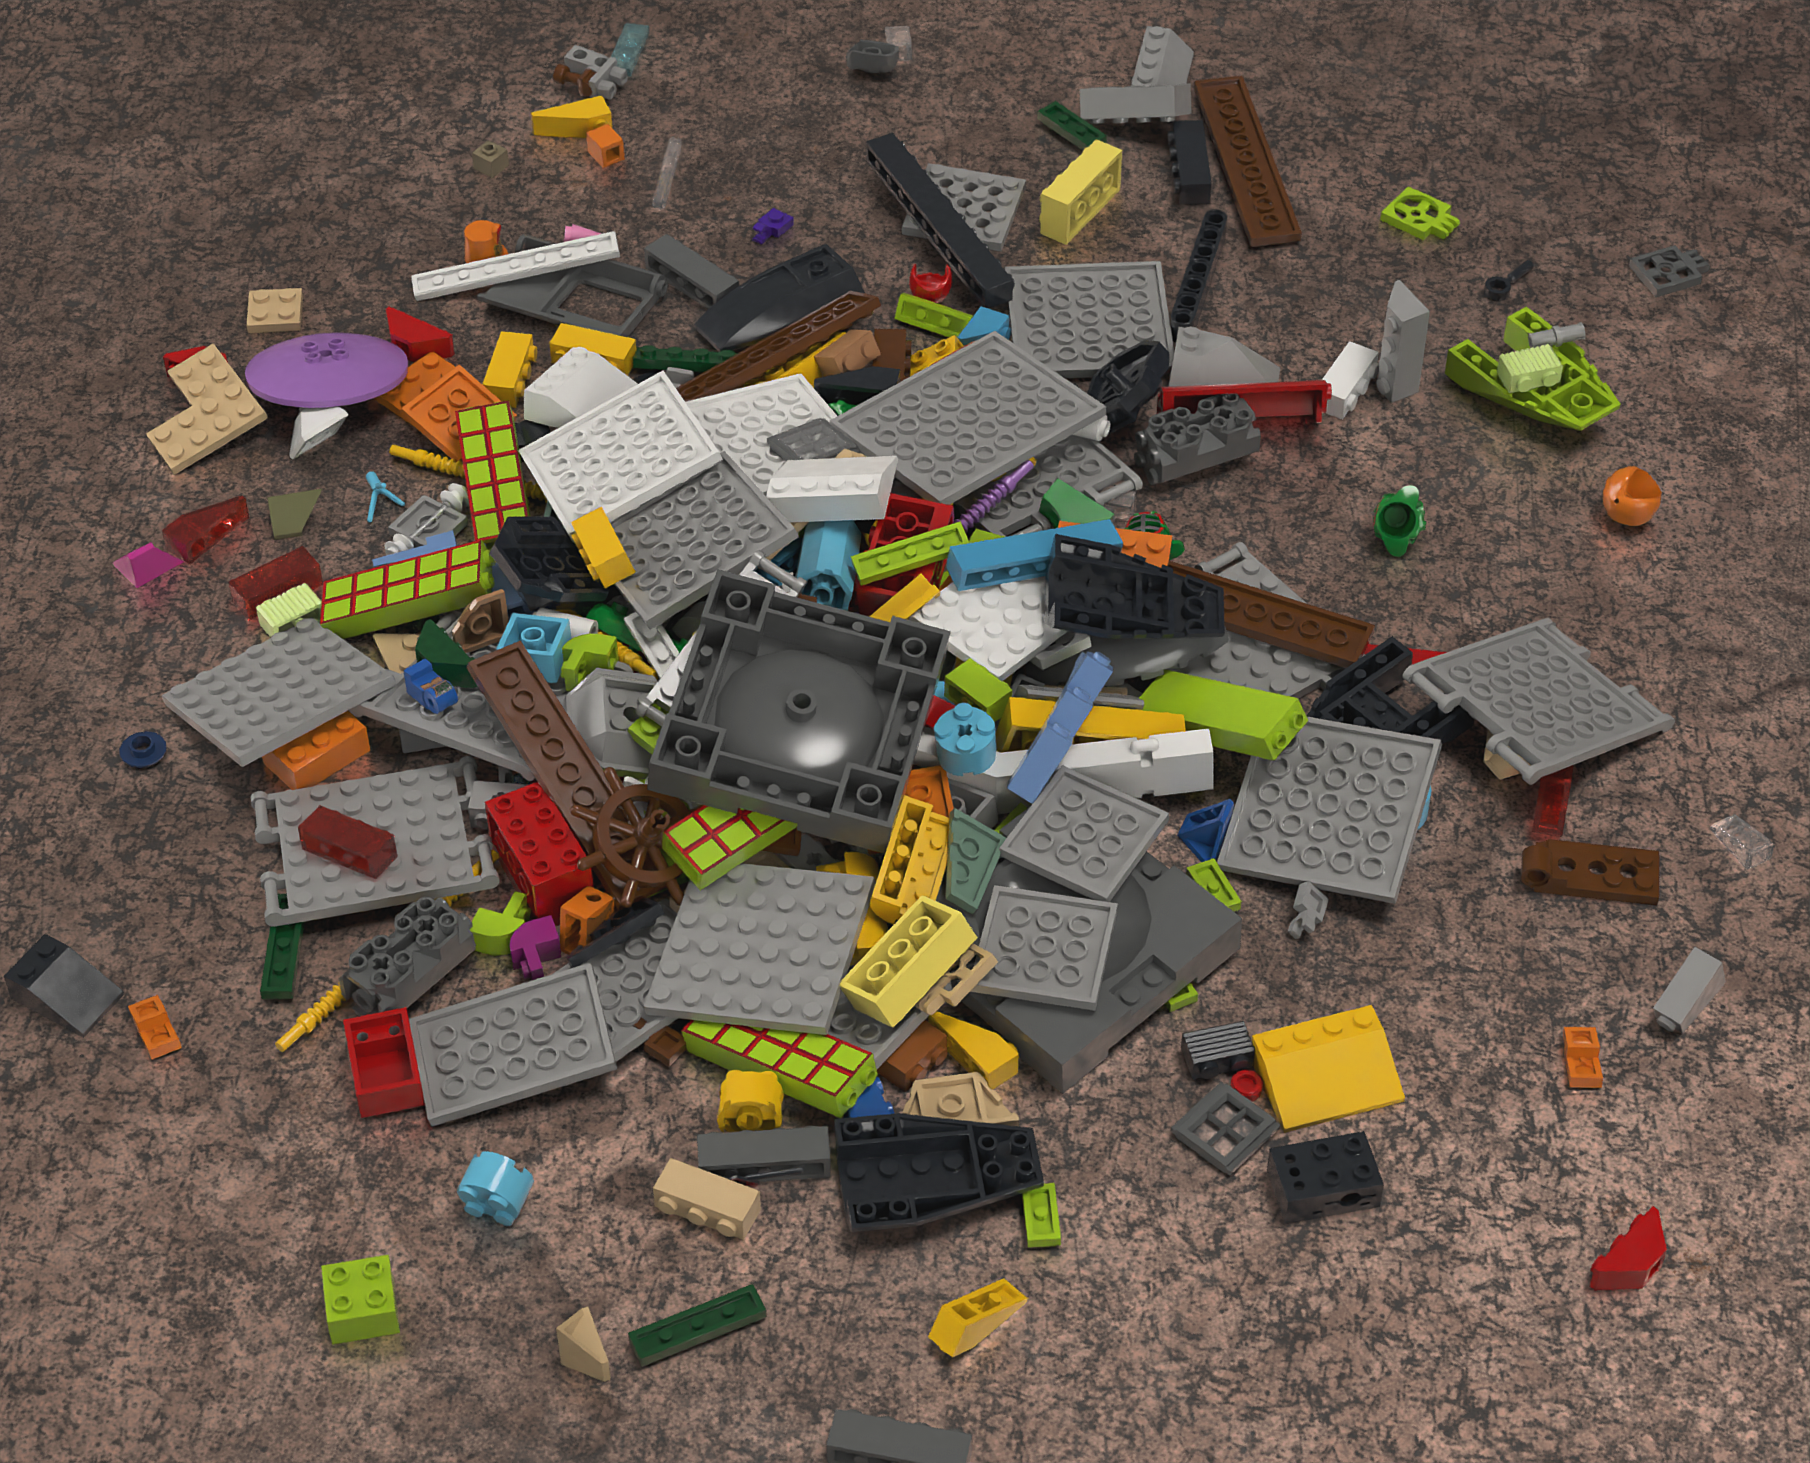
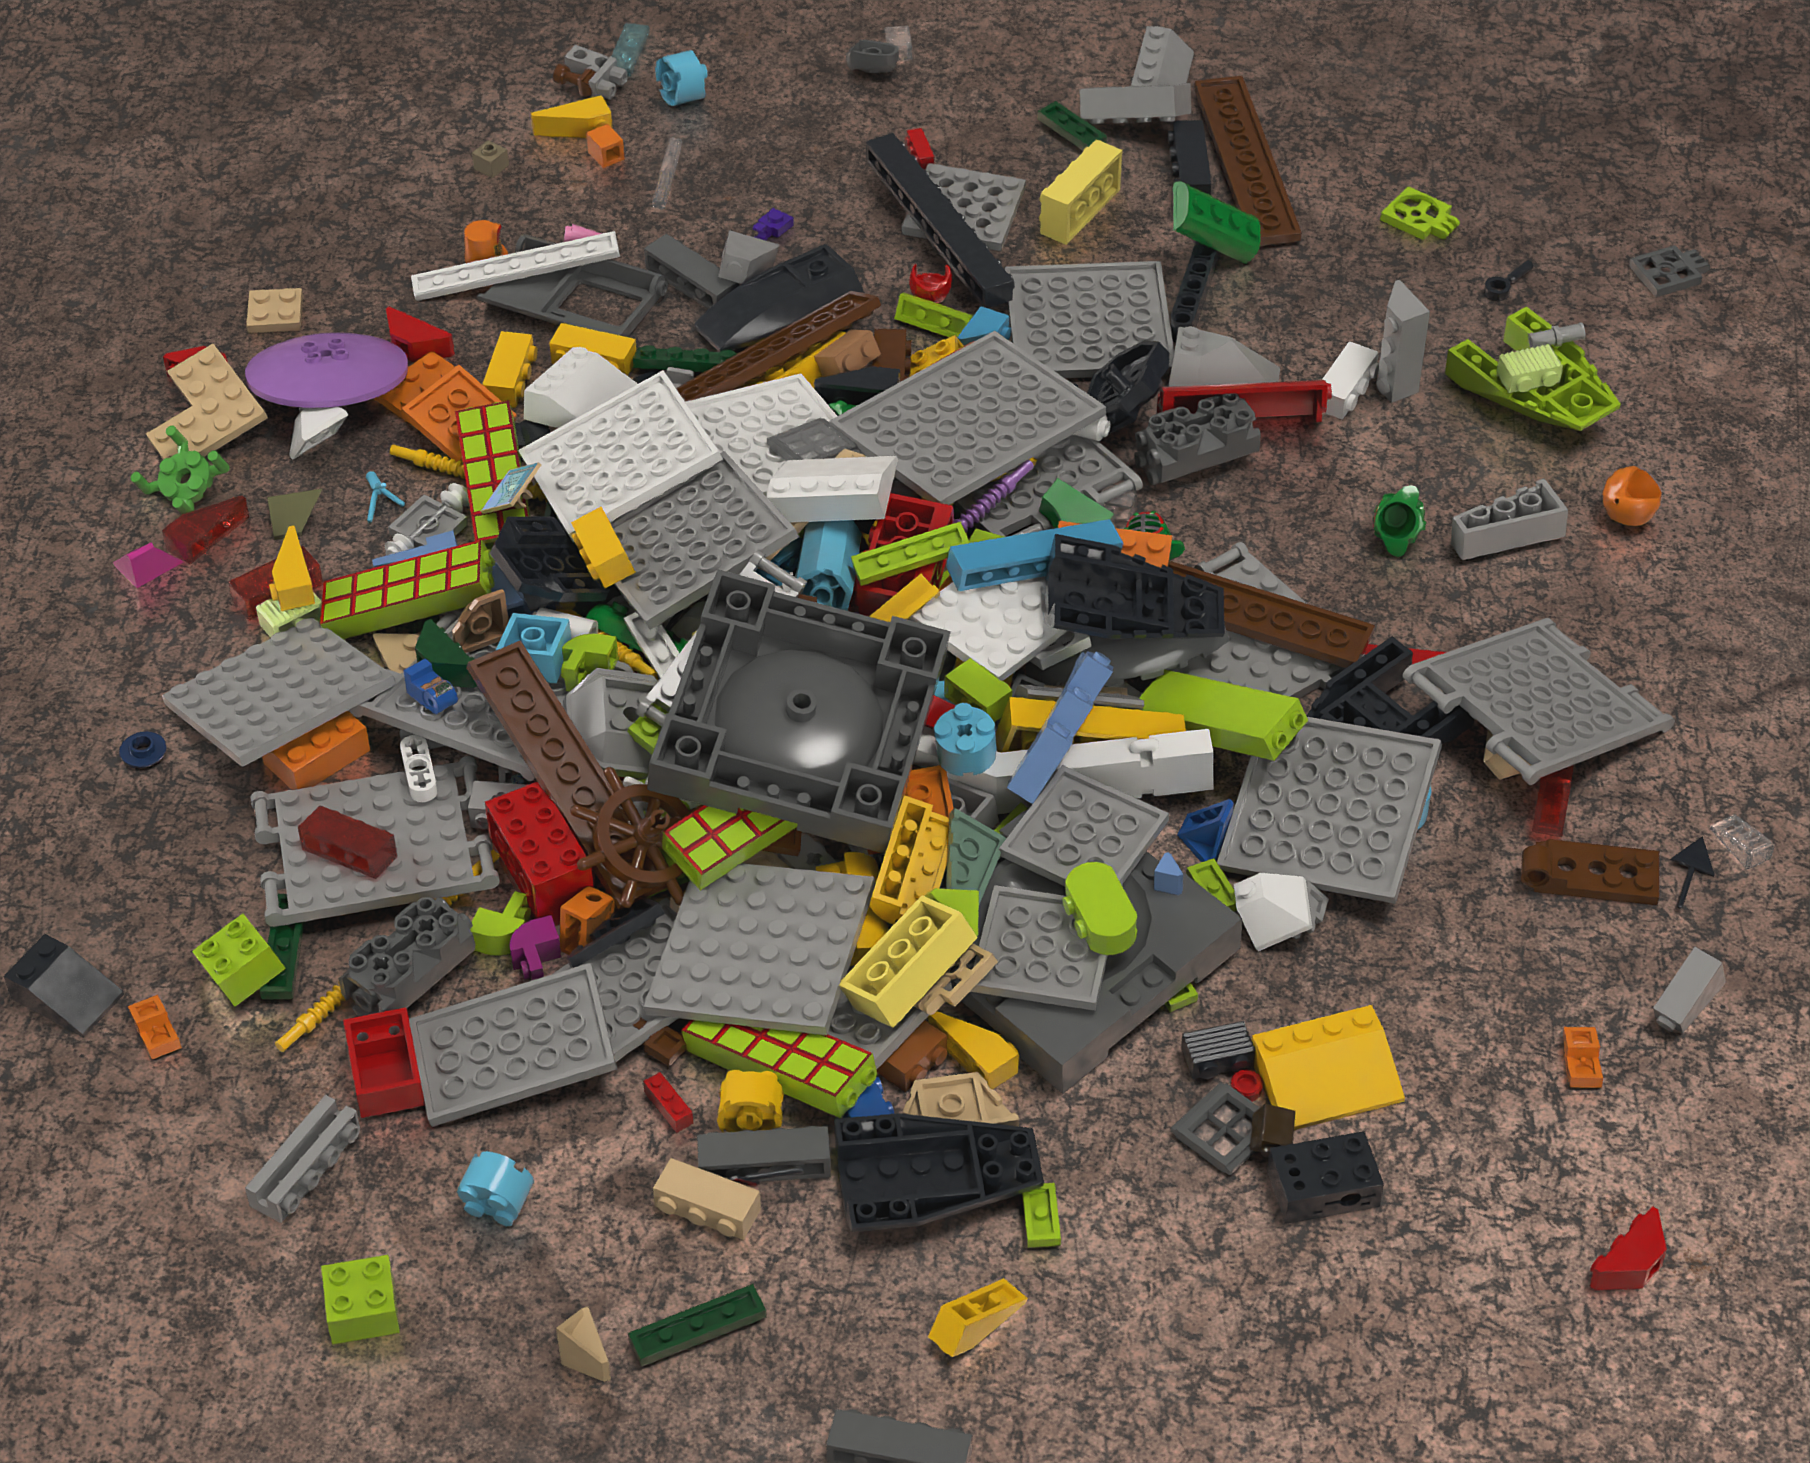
none -> bright green plate [130,425,230,520]
none -> lime brick [192,913,286,1007]
none -> light grey brick [245,1095,361,1223]
none -> yellow slope [269,525,315,611]
none -> white beam [400,735,437,802]
none -> piece [480,462,541,514]
none -> red piece [643,1072,694,1133]
none -> medium azure brick [655,50,708,106]
none -> light grey slope [718,230,779,284]
none -> red piece [905,128,935,170]
none -> lime slope [924,888,979,936]
none -> lime brick [1062,862,1137,955]
none -> medium blue slope [1154,852,1183,895]
none -> green container [1172,181,1261,264]
none -> white slope [1234,873,1312,951]
none -> dark brown brick [1250,1104,1296,1158]
none -> light grey wedge [1451,478,1568,560]
none -> black piece [1670,836,1715,909]

